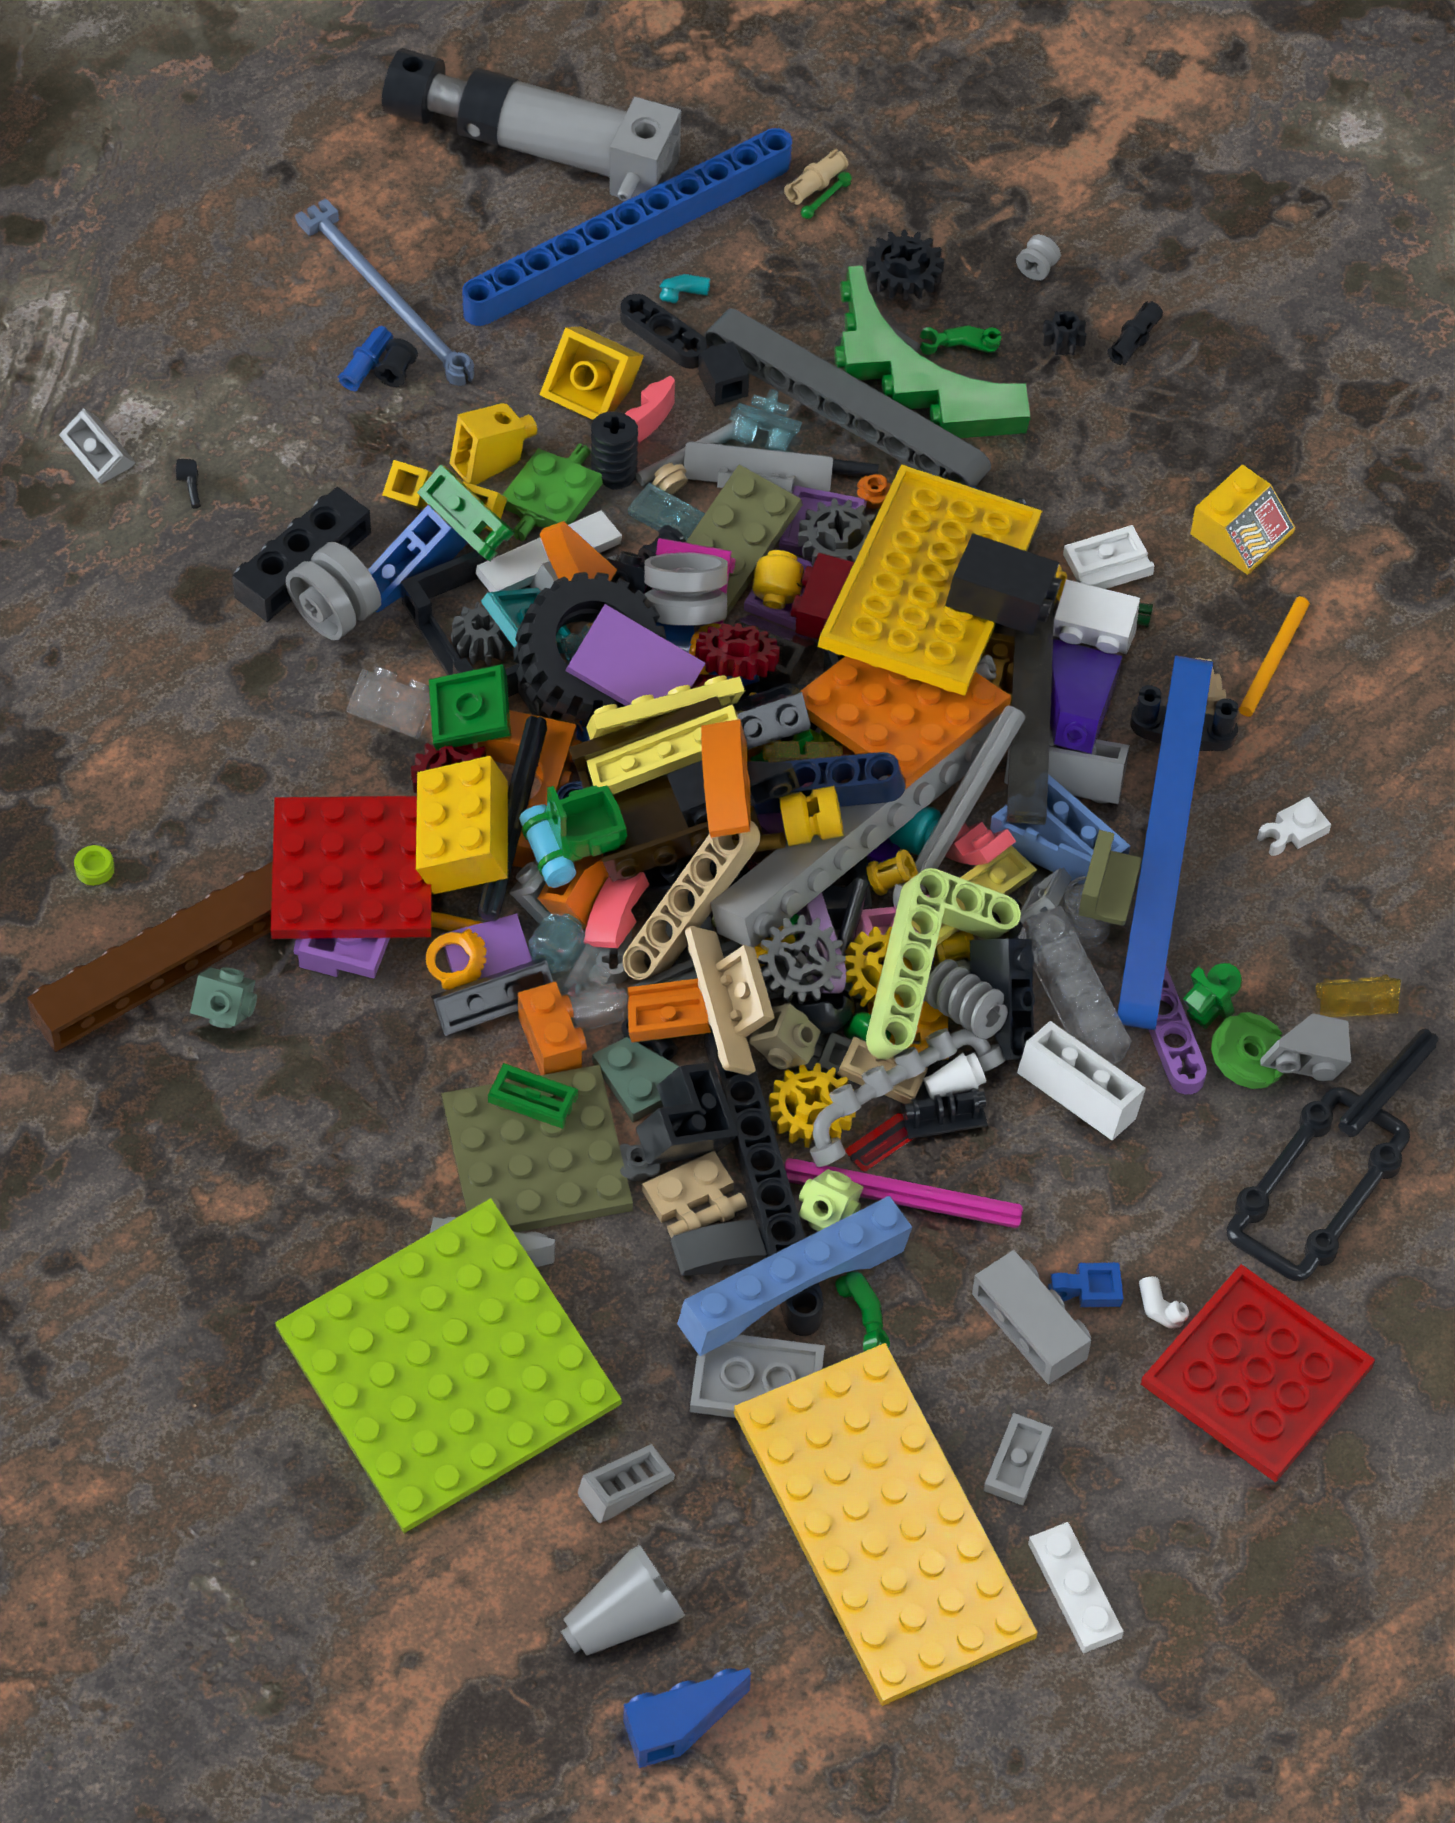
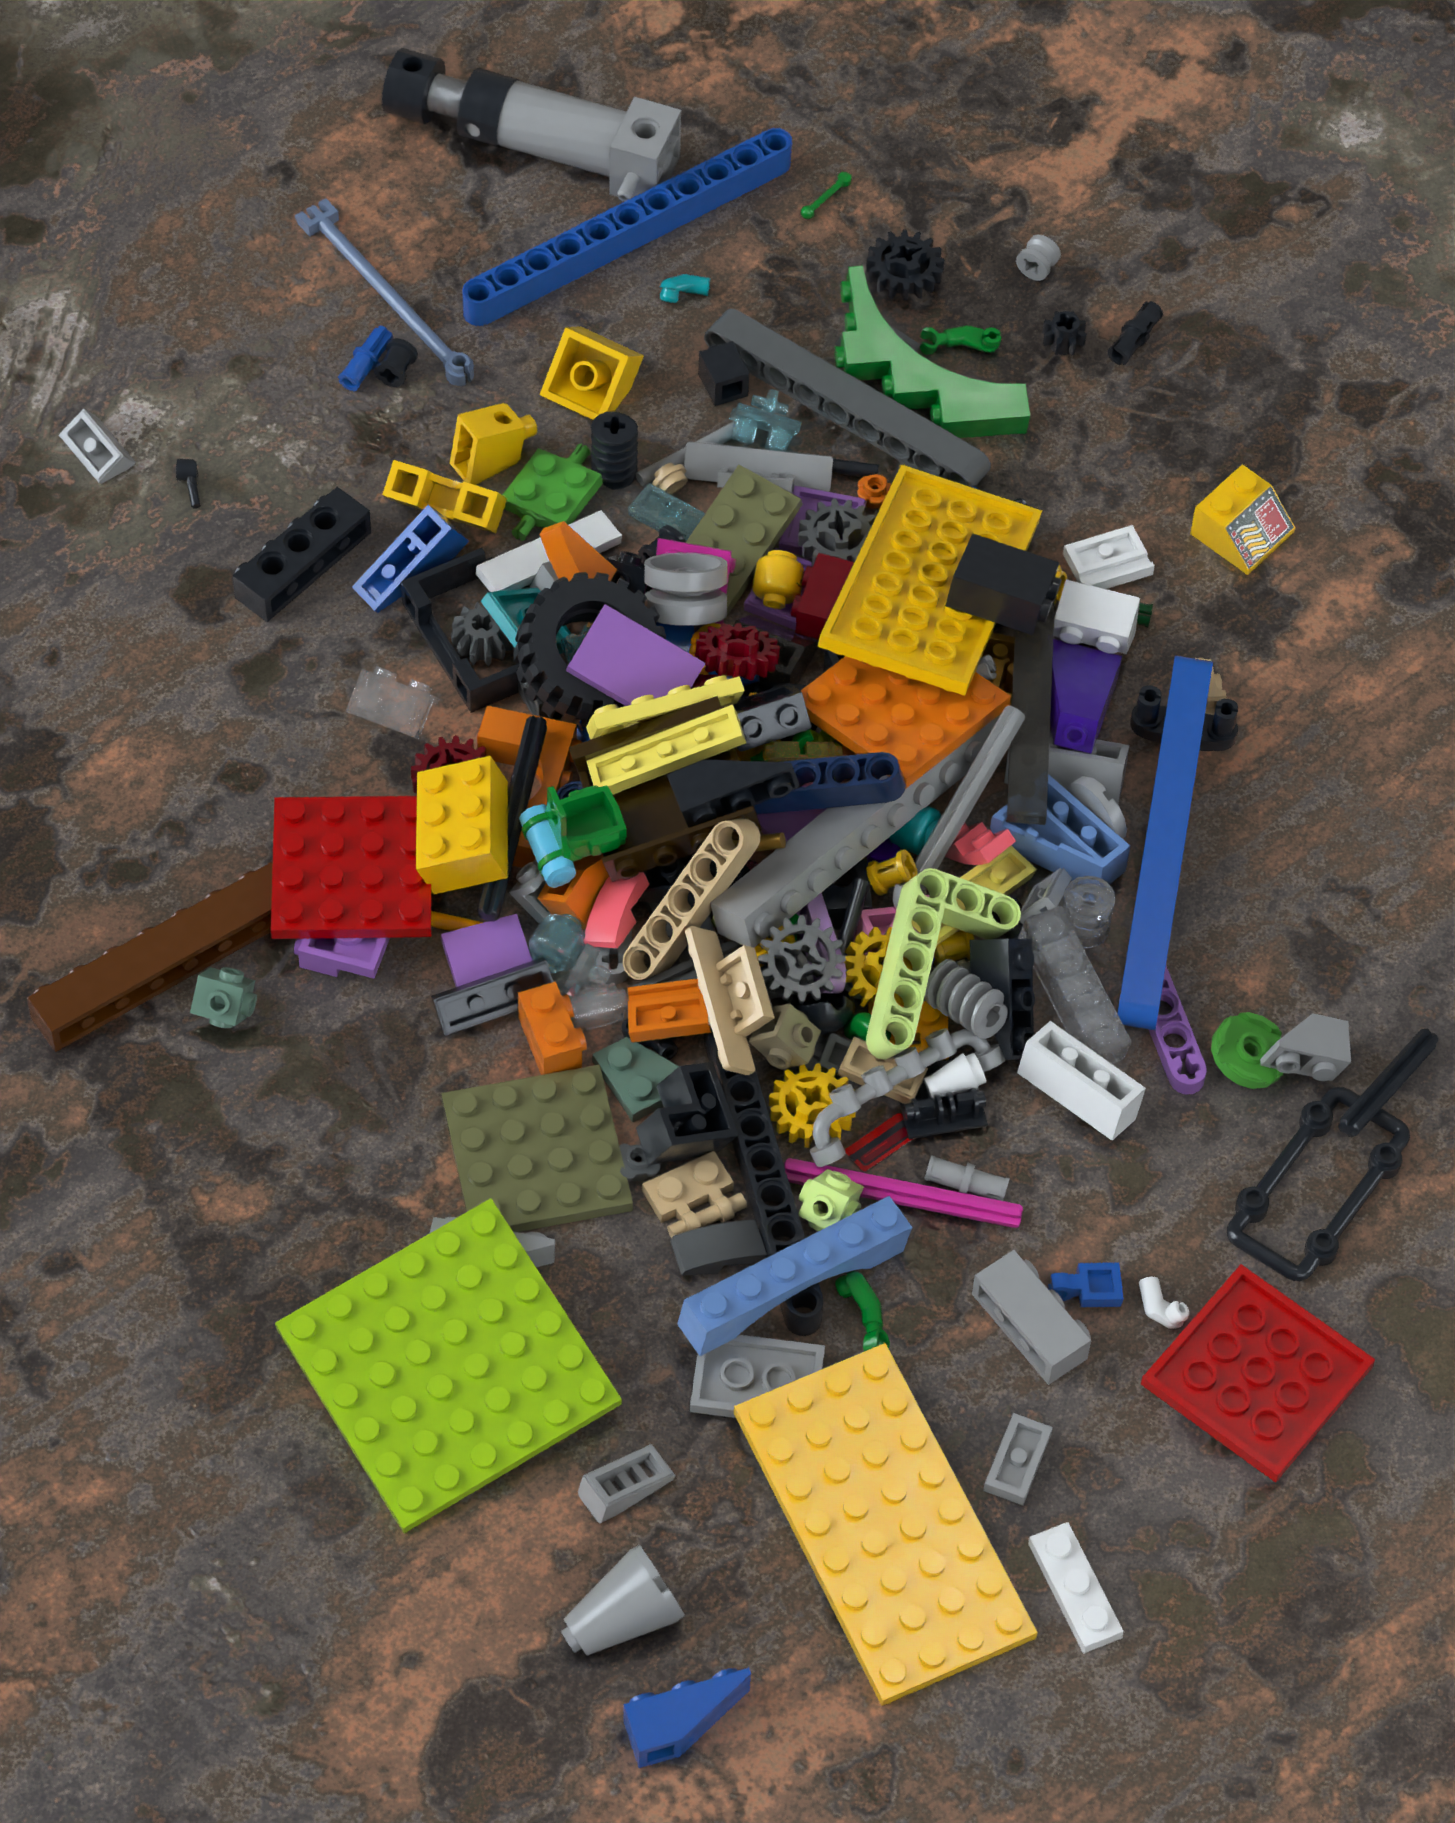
lime tile [74,845,115,886] -> none
light grey wheel [286,542,381,640] -> none
plate [417,464,515,562] -> none
light orange piece [425,928,487,990] -> none
green plate [429,664,511,751] -> none
green tile [488,1063,578,1129] -> none
black beam [620,294,707,369] -> none
coral slope [625,375,675,444] -> none
orange slope [701,719,750,838] -> none
yellow wheel [779,786,844,846] -> none
tan pin [784,149,848,205] -> none
olive panel [1078,830,1142,926] -> none
green hips [1183,963,1242,1029] -> none
light orange bar [1238,596,1310,717] -> none
white plate [1257,797,1331,856] -> none
clear yellow hinge [1316,974,1401,1017] -> none
none -> light grey pin [924,1155,1010,1201]
none -> light grey tile [1067,776,1127,839]

